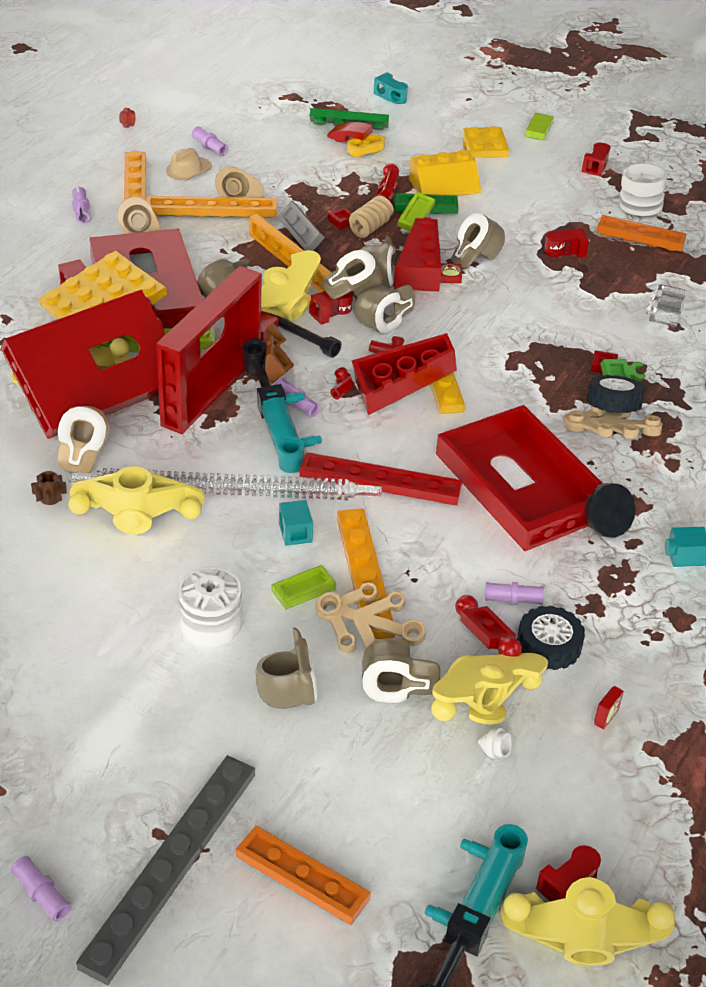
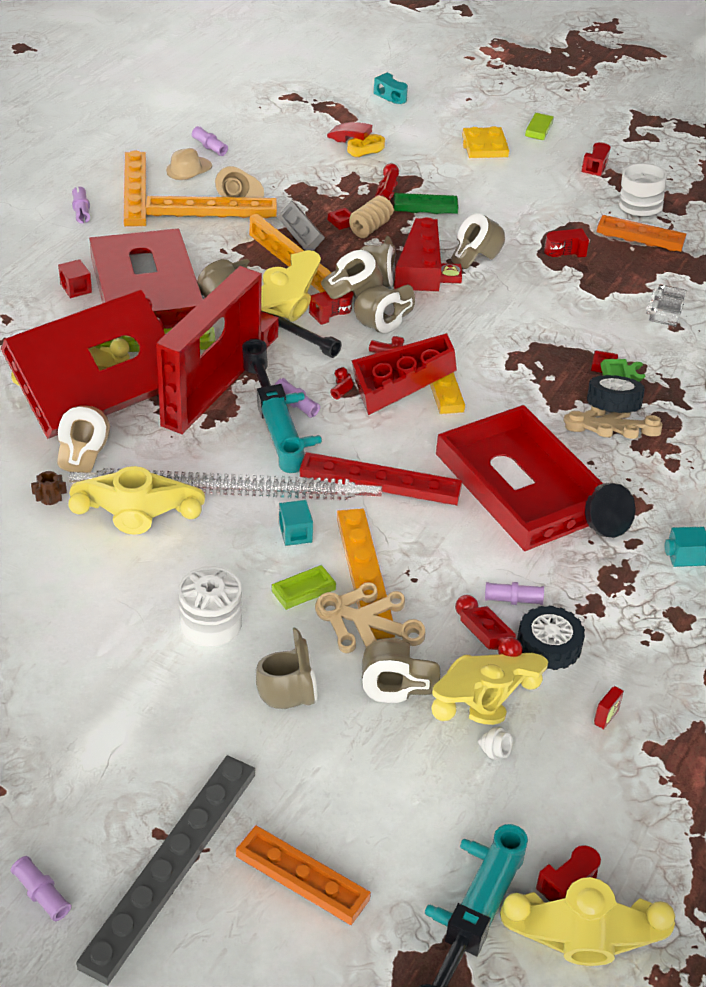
yellow plate [38,251,168,320] -> none
tan piece [117,197,161,234] -> none
clear red plate [119,107,136,128] -> none
dark orange slope [265,322,294,384] -> none
green plate [309,108,389,130] -> none
lime tile [397,191,436,231] -> none
yellow slope [409,150,481,196] -> none

